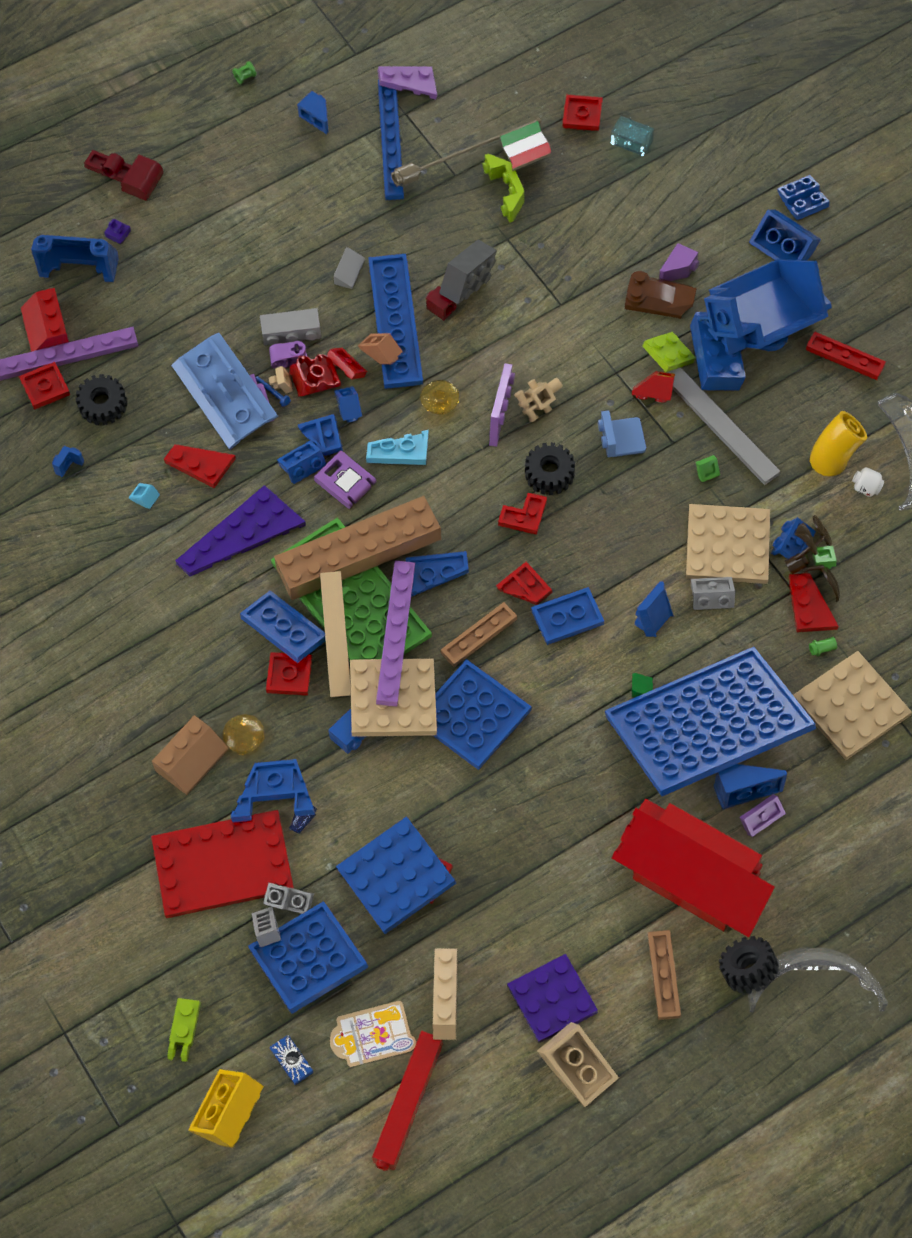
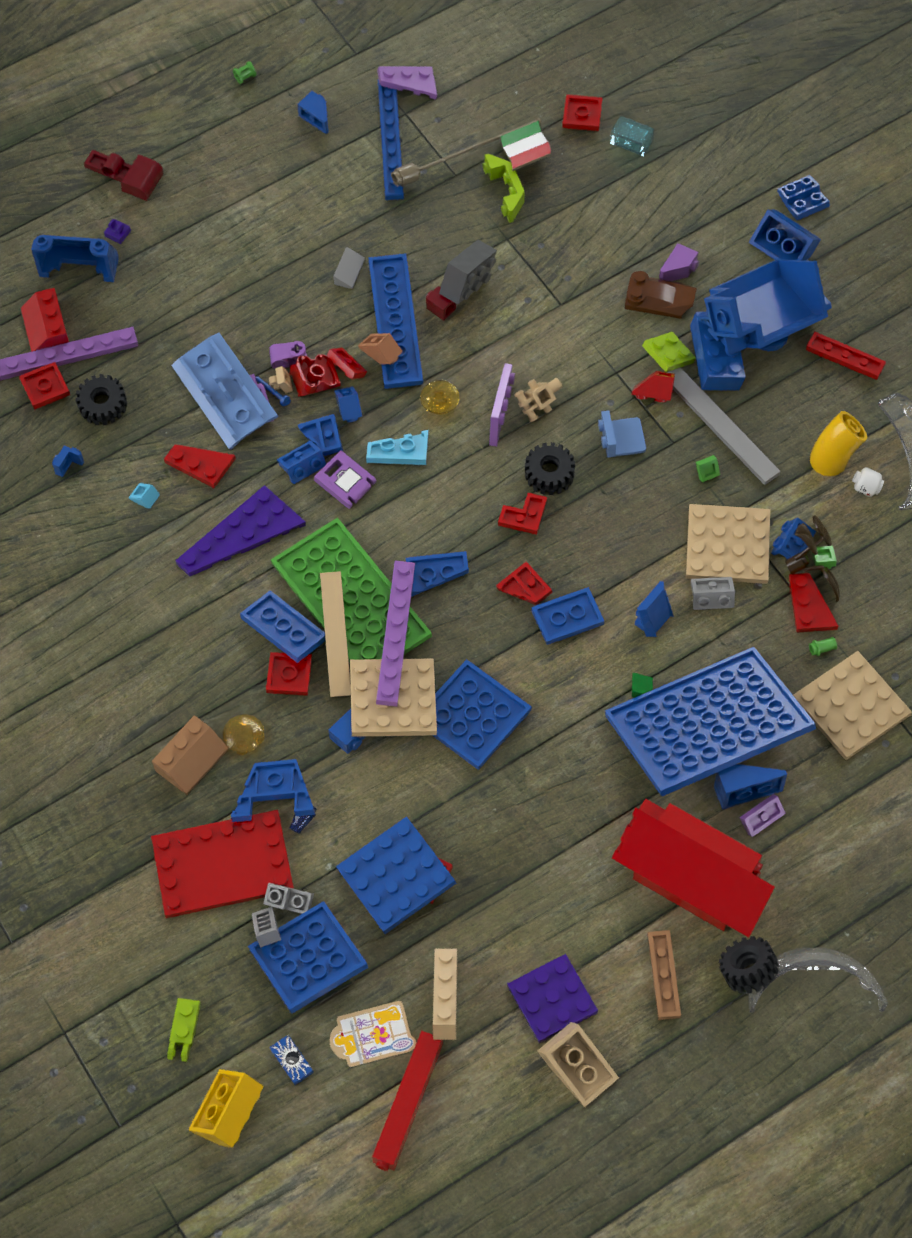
light grey brick [260,308,321,345] -> none
medium nougat brick [274,496,441,600] -> none
medium nougat plate [441,602,517,667] -> none

